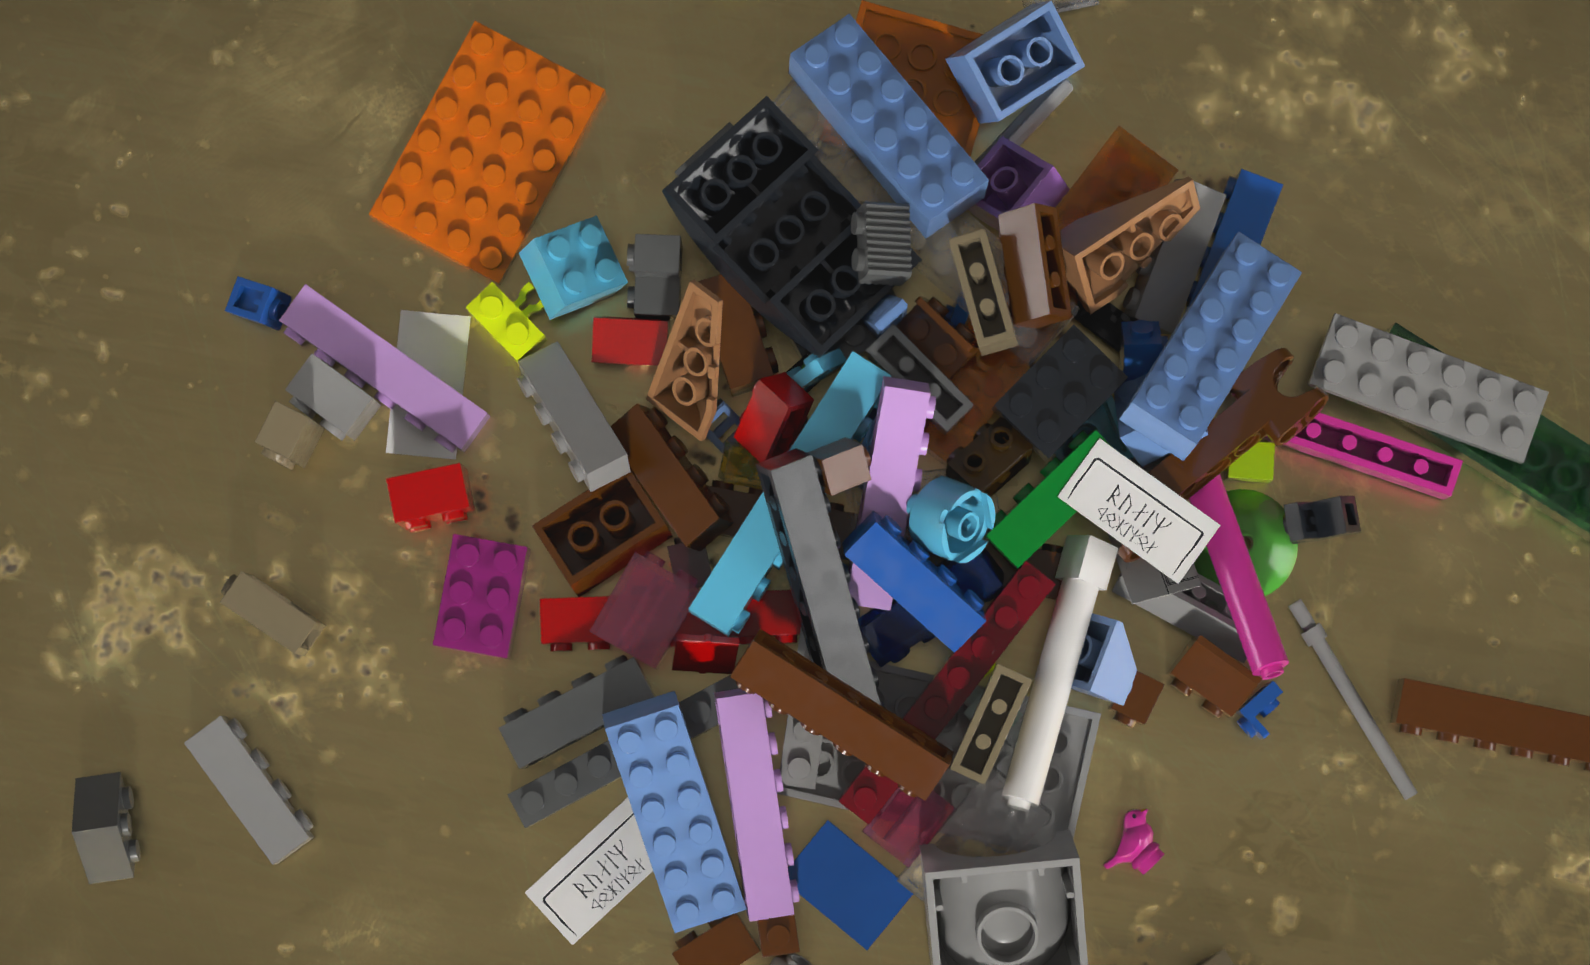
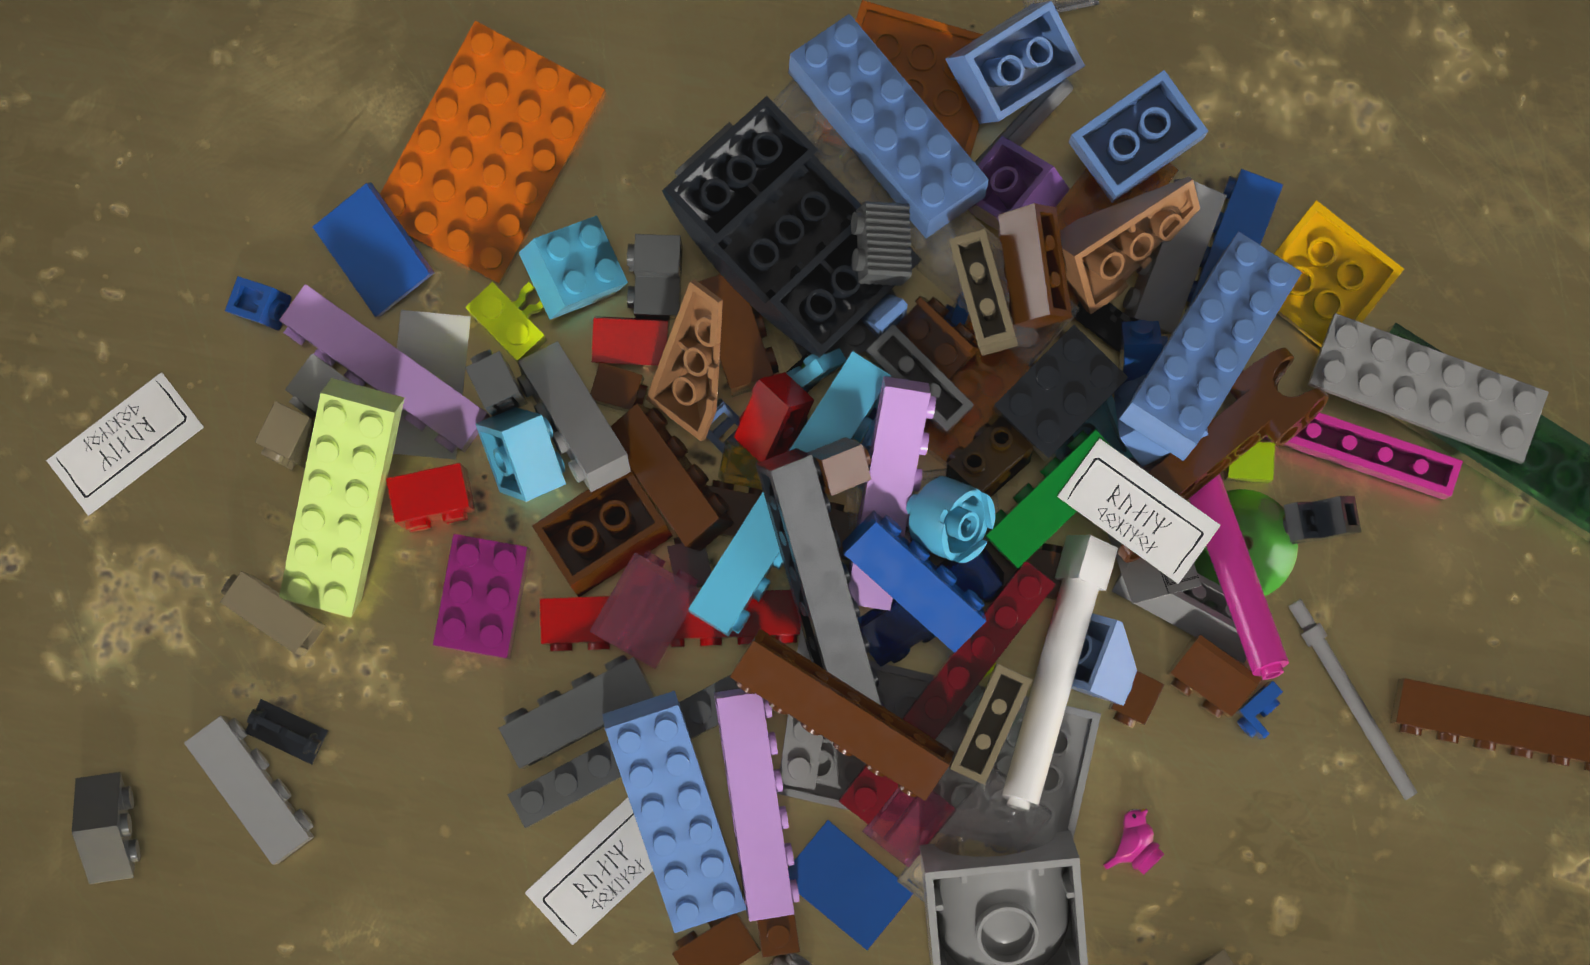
red piece [672,634,739,674] -> none
none -> white sticker [46,372,204,516]
none -> black hinge [245,699,328,765]
none -> yellowish green brick [279,378,405,618]
none -> blue tile [313,182,435,317]
none -> dark grey brick [465,349,528,416]
none -> medium azure brick [476,407,566,502]
none -> reddish brown brick [590,362,648,412]
none -> medium blue brick [1068,70,1208,203]
none -> yellow plate [1274,200,1404,347]

